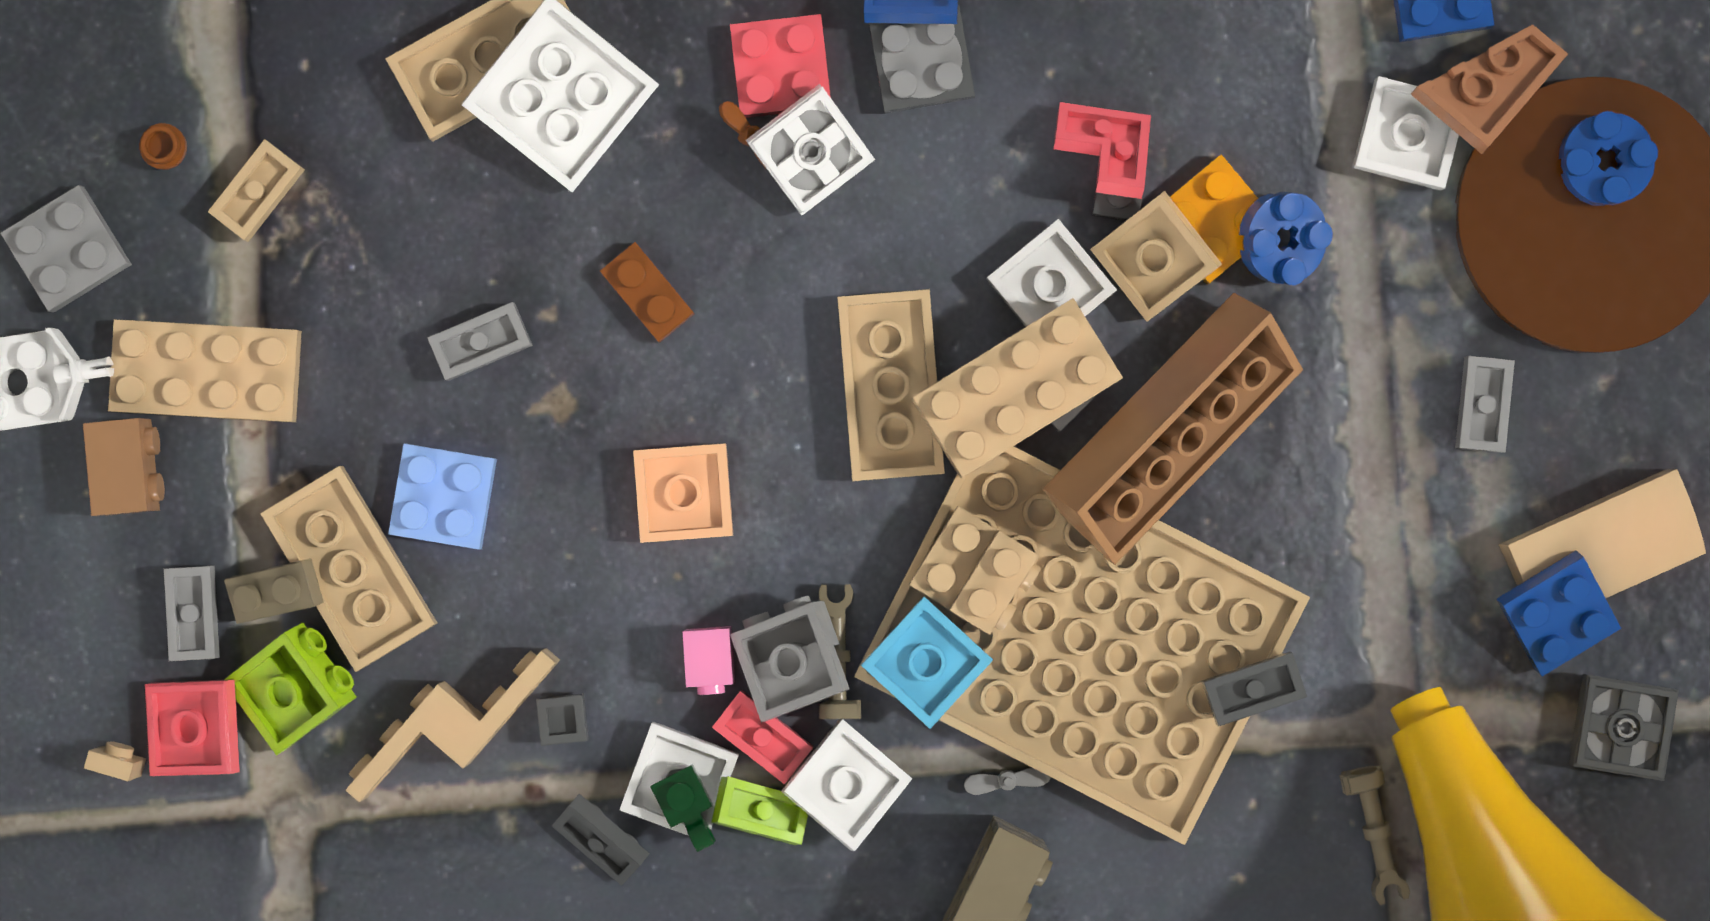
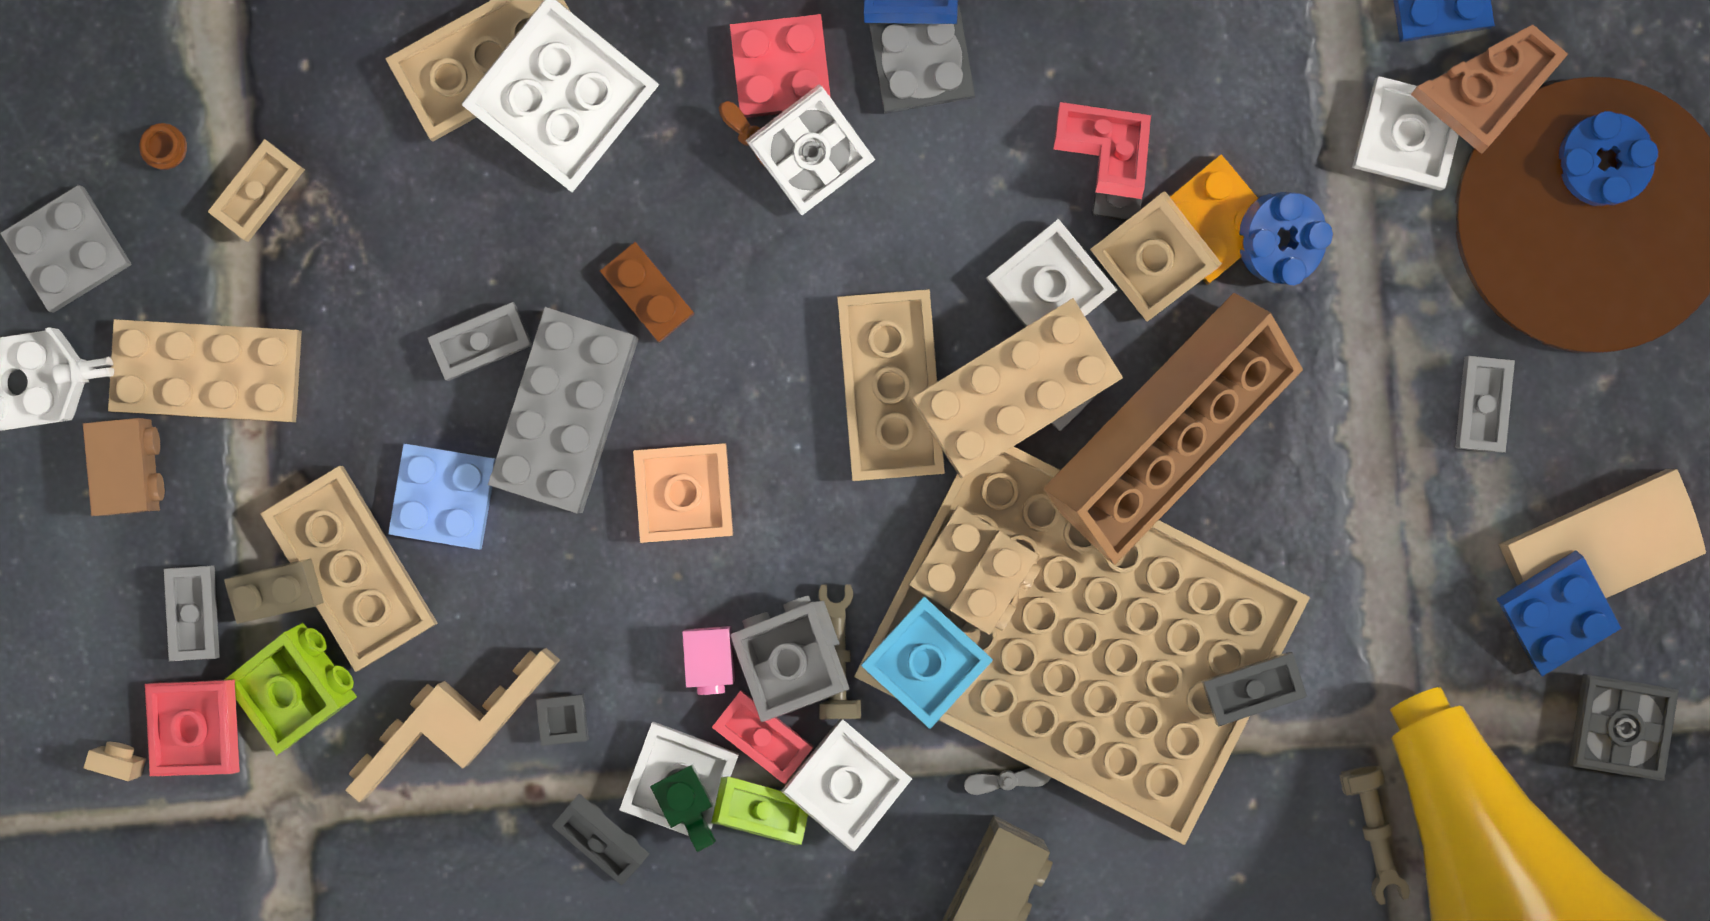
none -> light grey brick [488,307,639,513]

